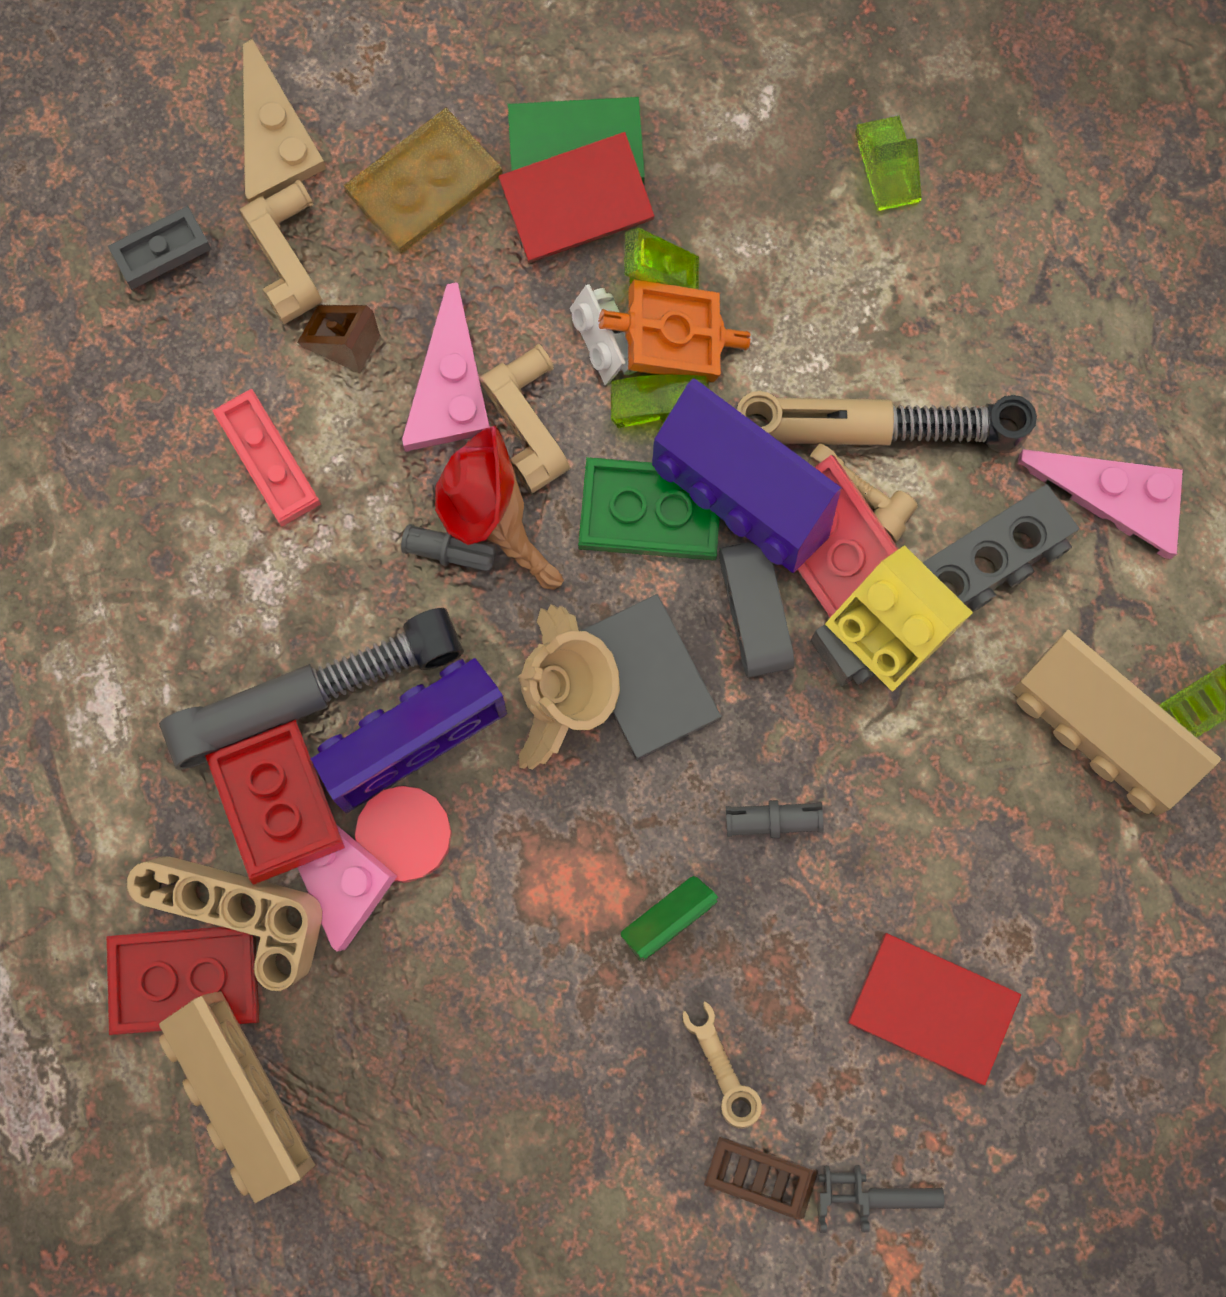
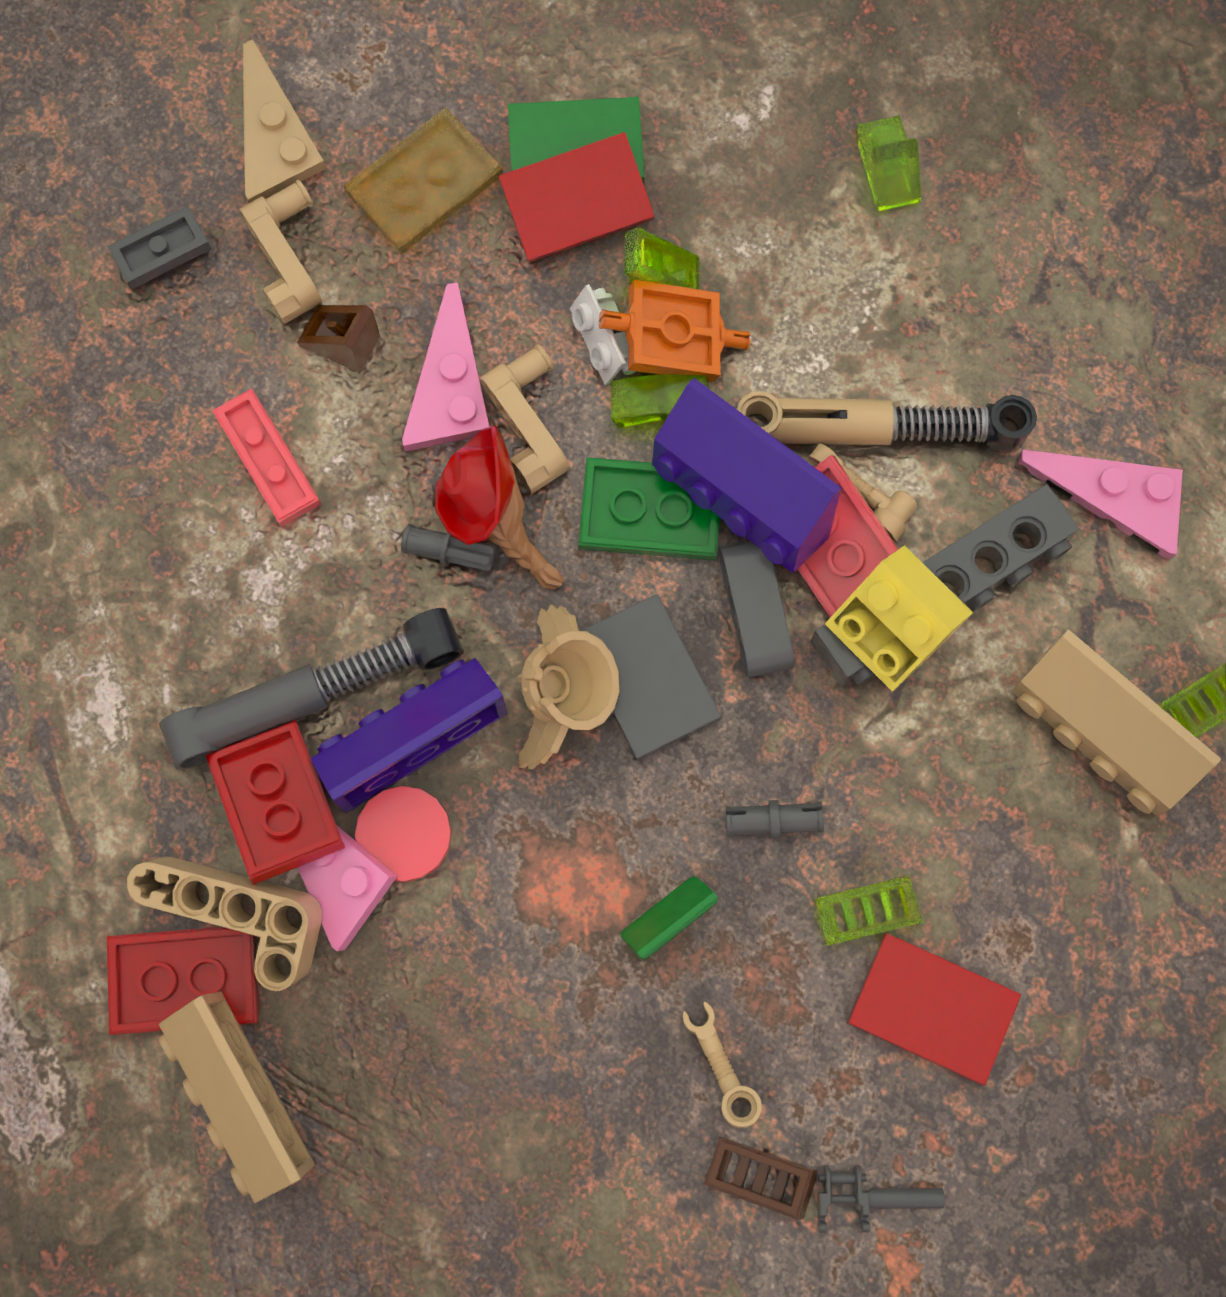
none -> clear neon green slope [815,875,924,946]

